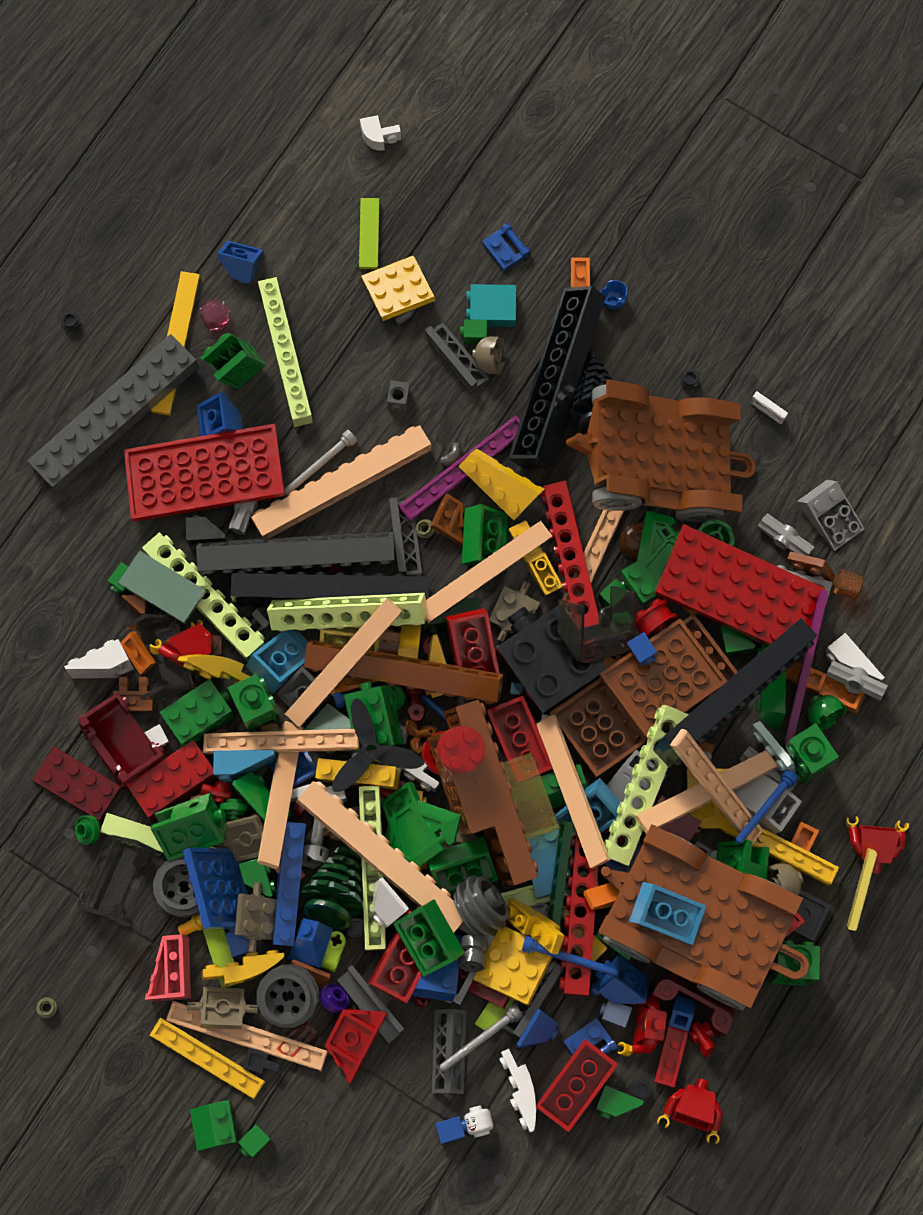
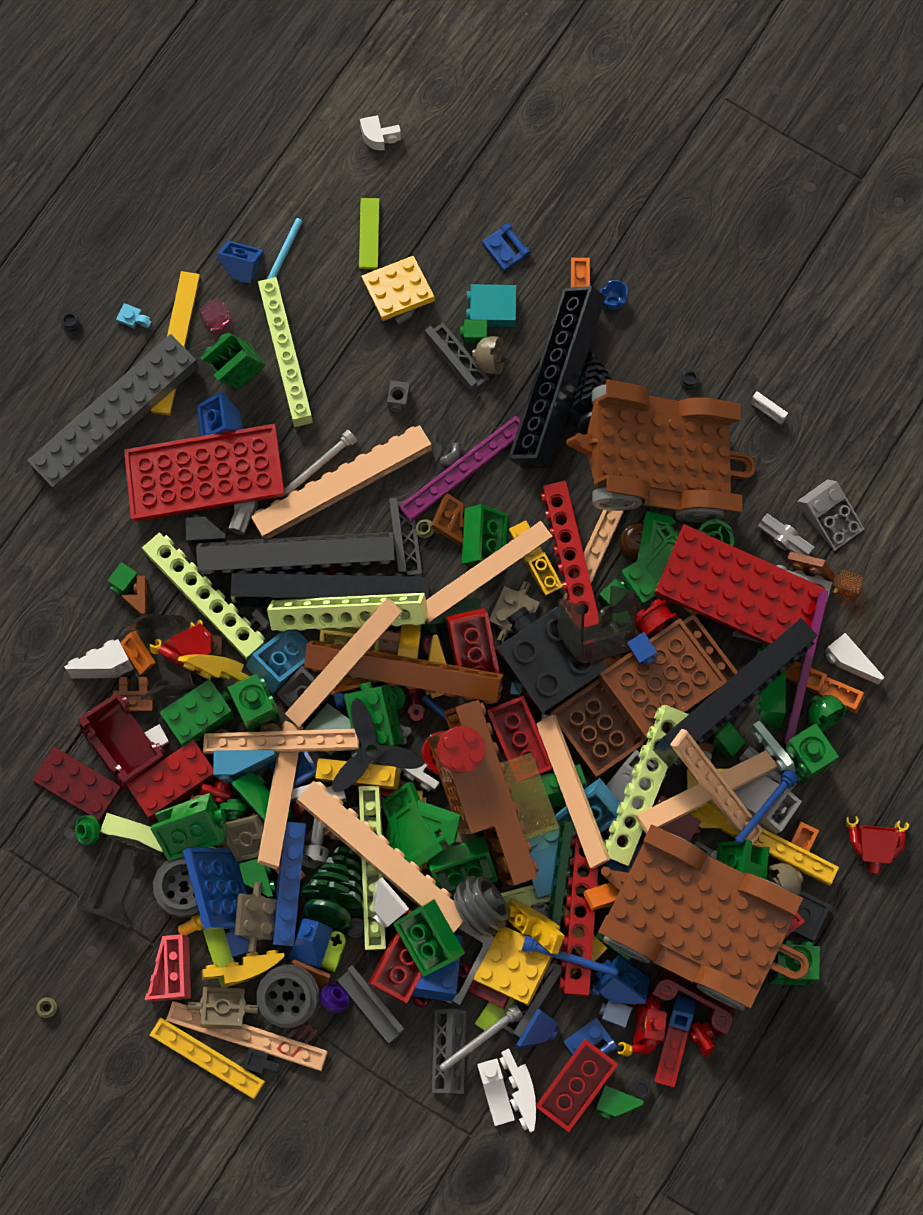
sand green tile [118,551,206,624] -> none
green slope [190,1100,238,1151] -> none
green brick [238,1125,272,1158] -> none
red wing [324,1009,388,1083] -> none
dark orange plant [405,720,438,754] -> none
blue brick [435,1116,468,1144] -> none
yellow wedge [459,449,545,520] -> none
dark grey wheel [459,934,488,972] -> none
white head [464,1105,494,1138] -> none
dark azure slope [629,882,706,945] -> none
red torso [657,1079,723,1144] -> none
green slope [719,625,756,657] -> none
light grey piece [826,661,888,701] -> none
light yellow tile [847,848,877,931] -> none
none -> medium azure plate [116,303,152,329]
none -> medium azure bar [267,218,303,279]
none -> white slope [477,1058,515,1126]
none -> green slope [712,722,745,760]

